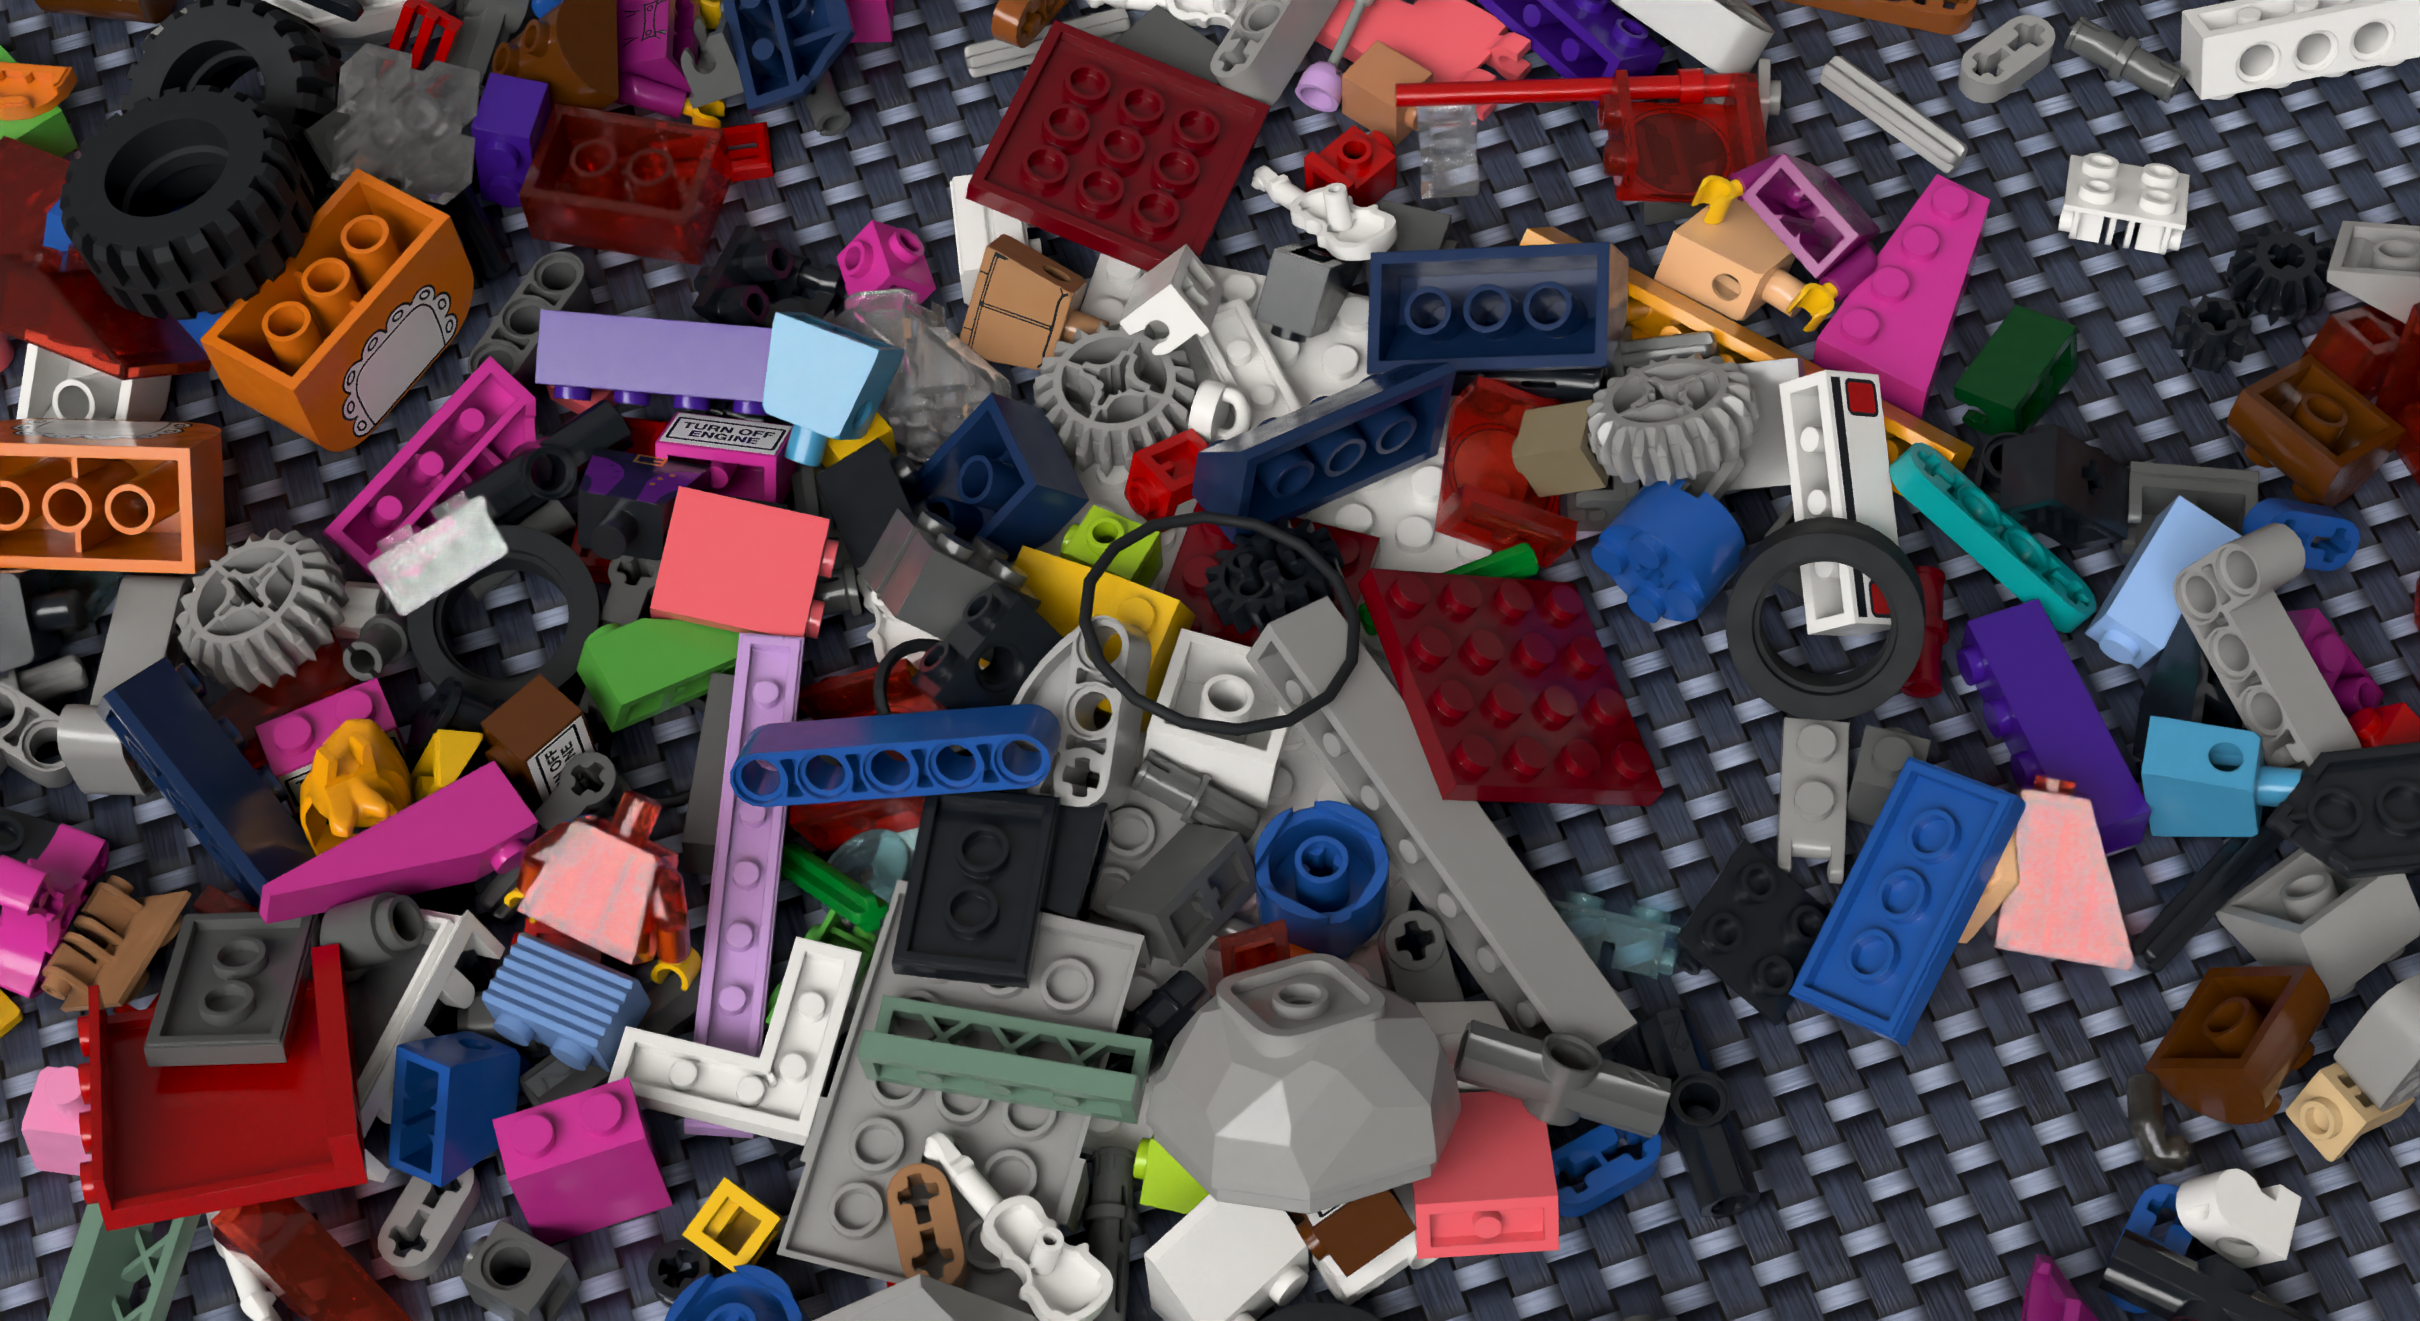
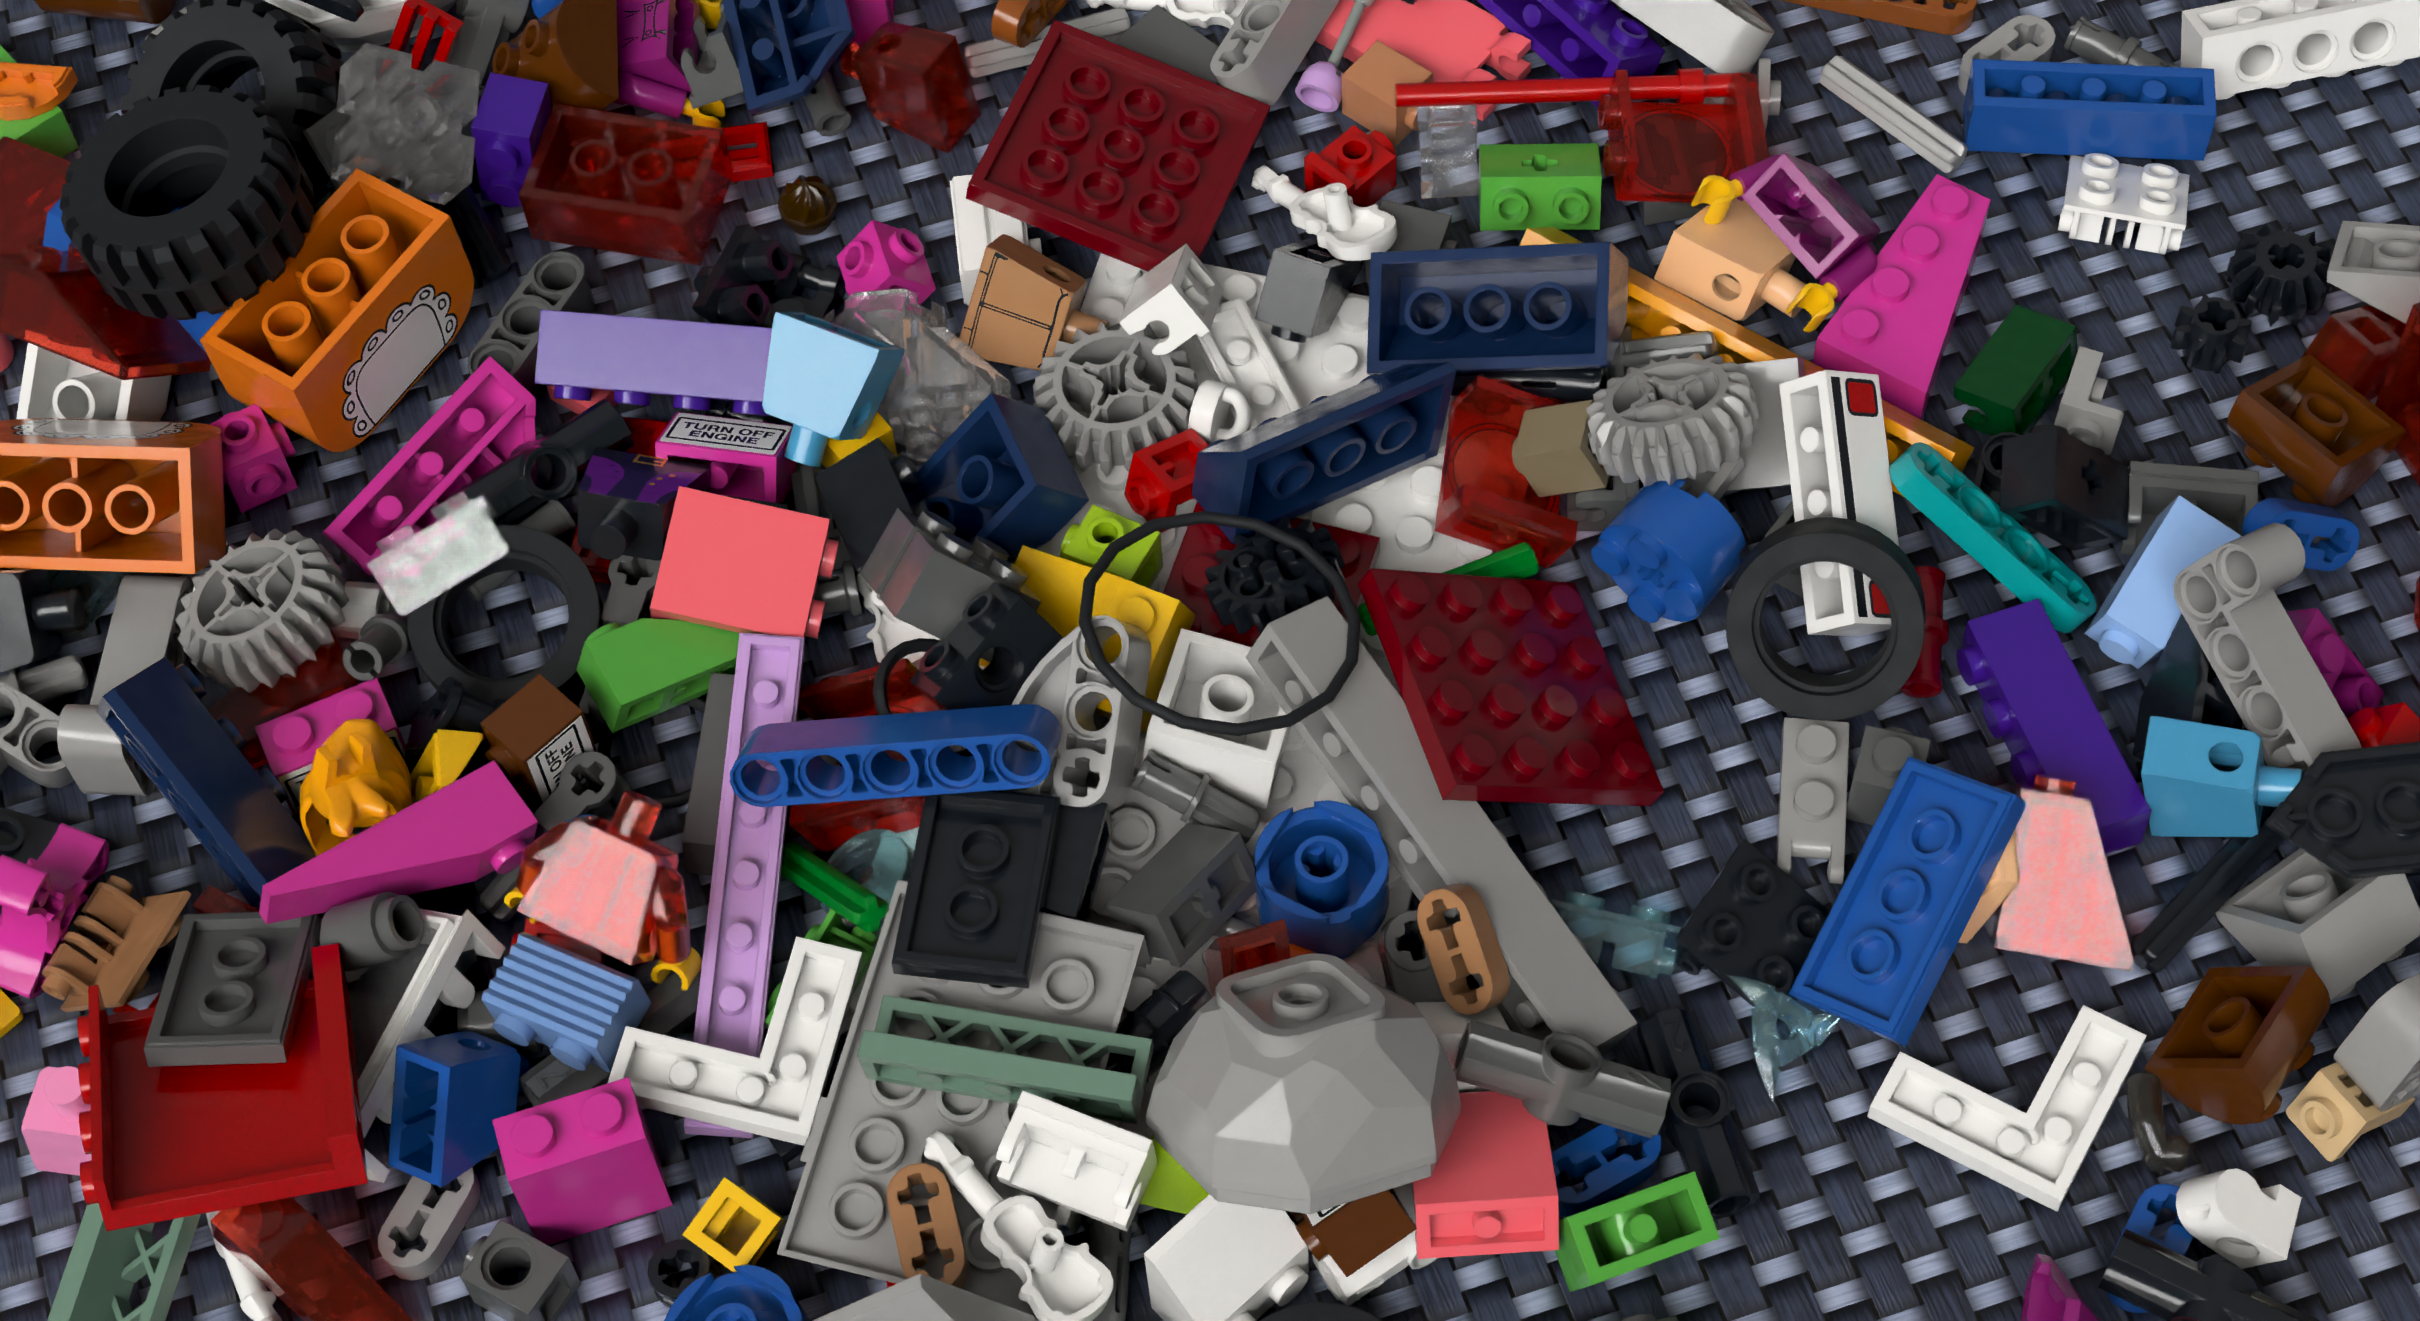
none -> dark pink brick [209,404,298,513]
none -> dark brown plate [778,174,837,236]
none -> clear red torso [841,22,981,153]
none -> white hinge [996,1090,1158,1232]
none -> medium nougat beam [1417,883,1510,1015]
none -> bright green brick [1478,143,1602,231]
none -> bright green brick [1555,1171,1720,1292]
none -> clear light blue piece [1726,974,1840,1106]
none -> white plate [1867,1005,2147,1212]
none -> blue brick [1963,59,2217,161]
none -> light grey bracket [2054,346,2124,455]

